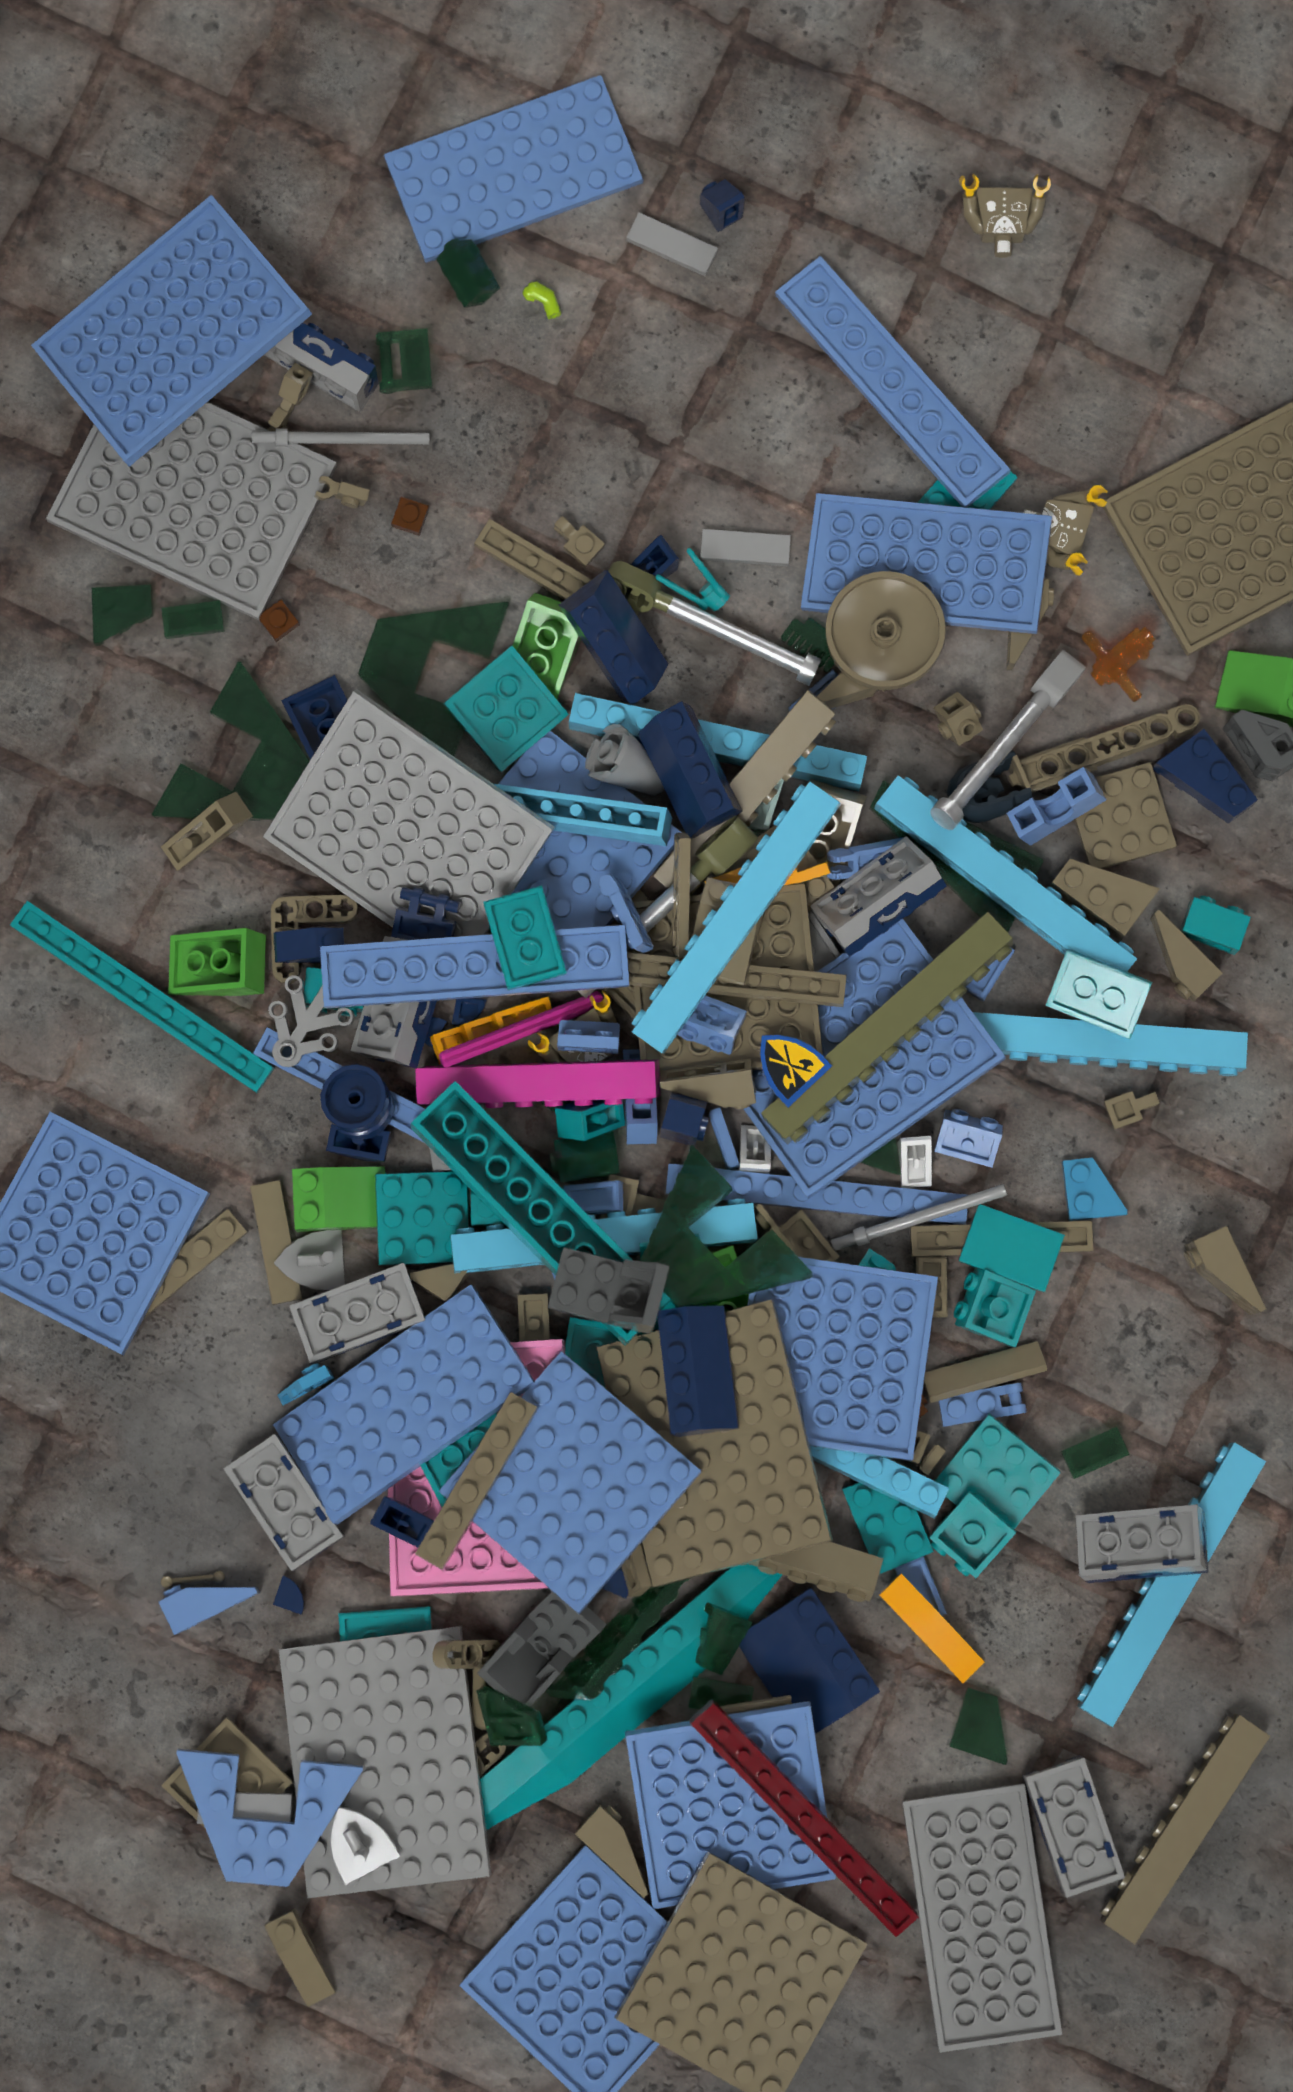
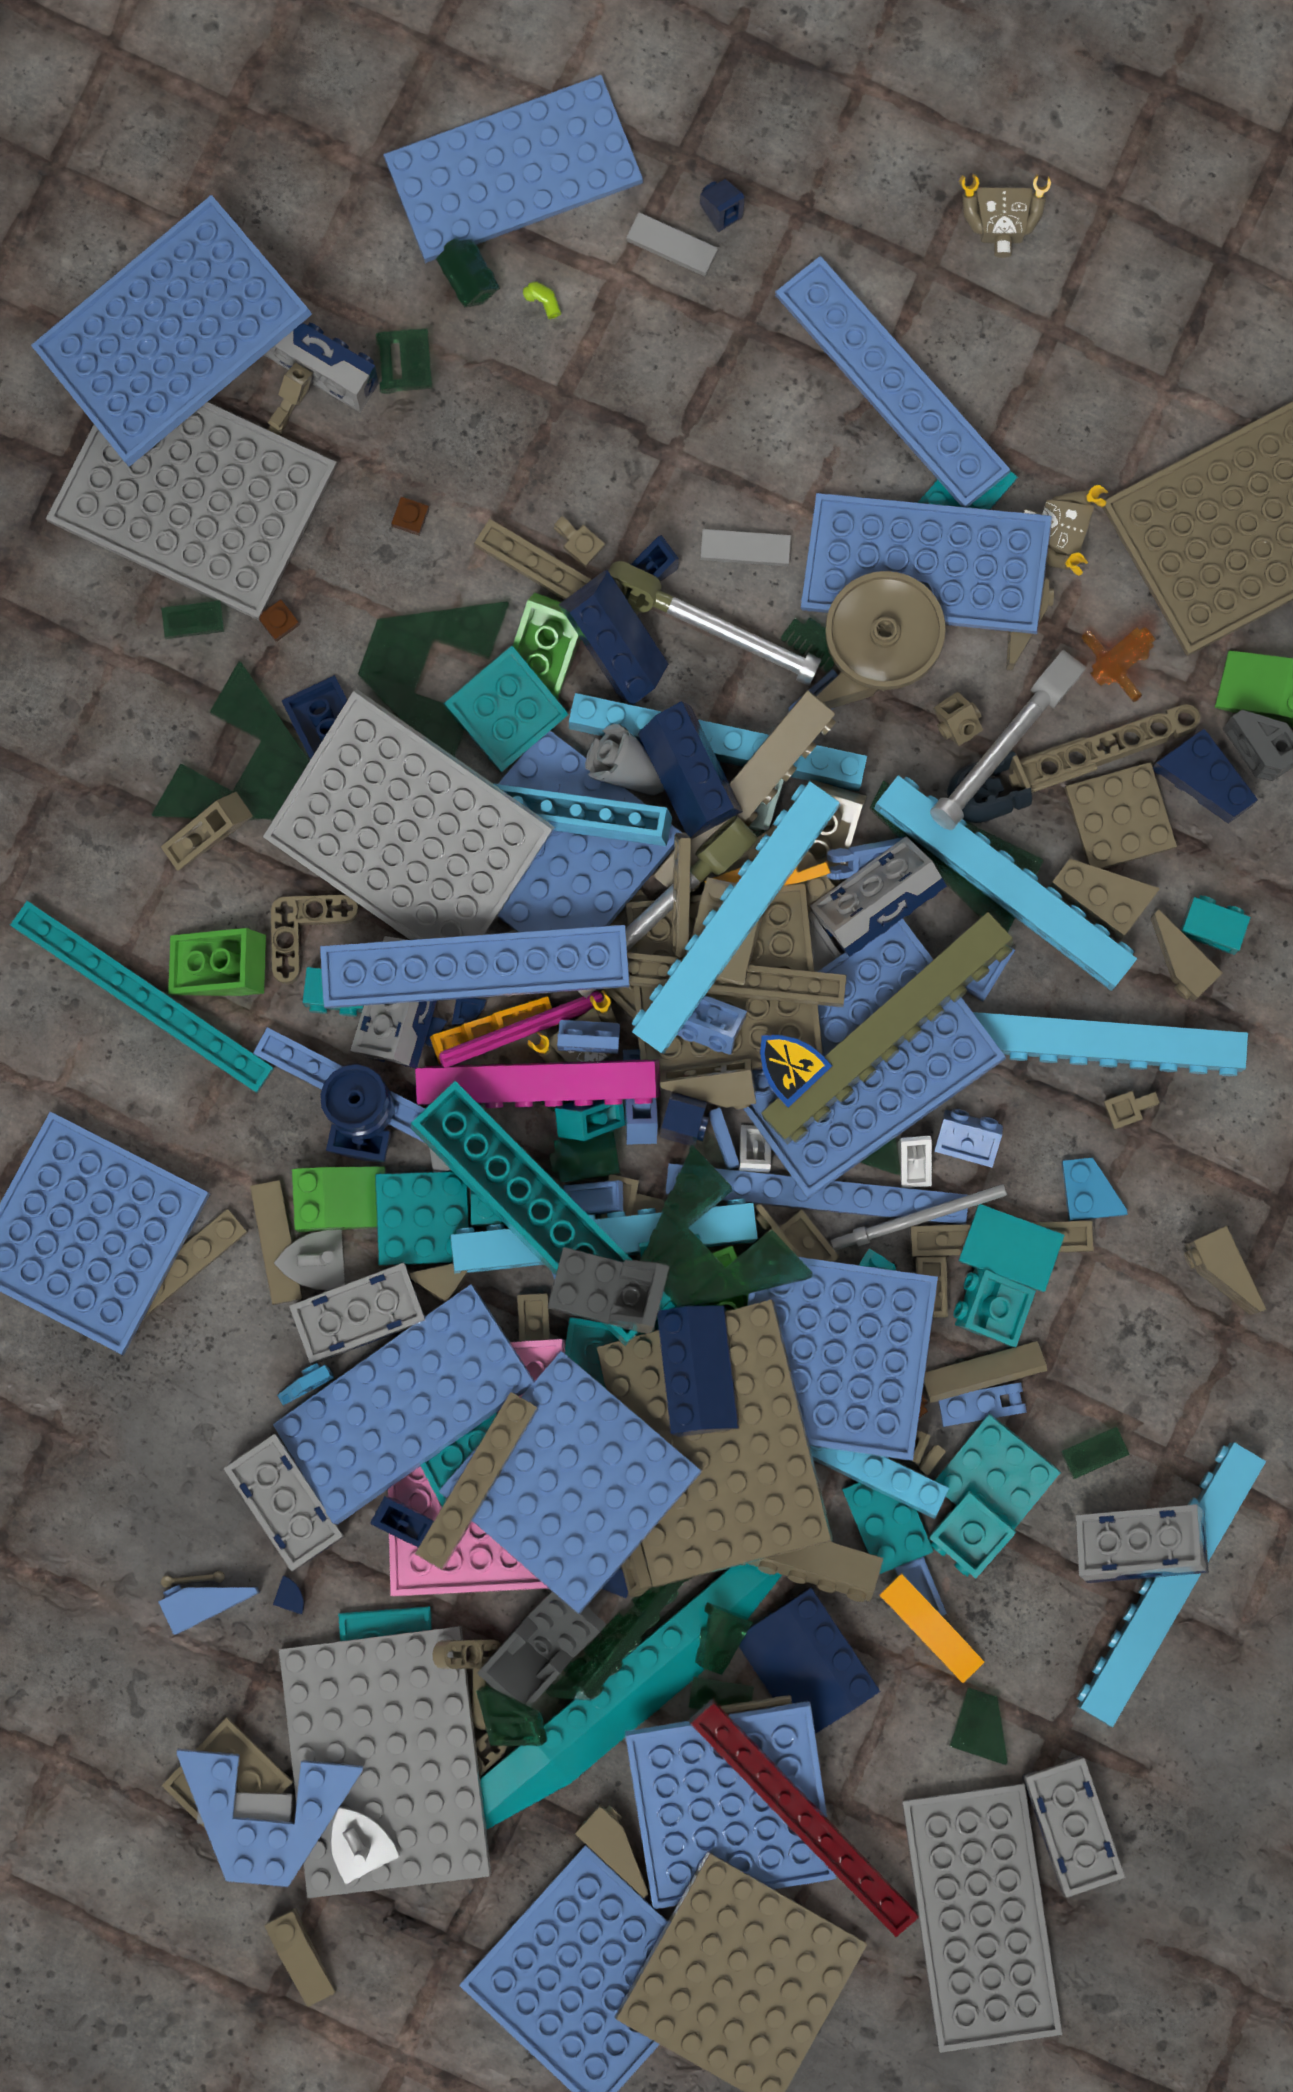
clear green wing [91,585,153,646] -> none
light grey bar [251,428,429,446] -> none
light grey plant [268,975,355,1067] -> none
dark blue slope [274,927,344,963] -> none
dark tan plate [314,476,370,508] -> none
dark blue plate [391,887,461,940] -> none
teal tile [483,886,567,991] -> none
medium blue hinge [598,874,654,954] -> none
teal plant [655,548,730,612] -> none
medium blue arch [1007,767,1107,846] -> none
tile [1045,949,1153,1039] -> none
dark tan brick [1100,1713,1270,1944] -> none

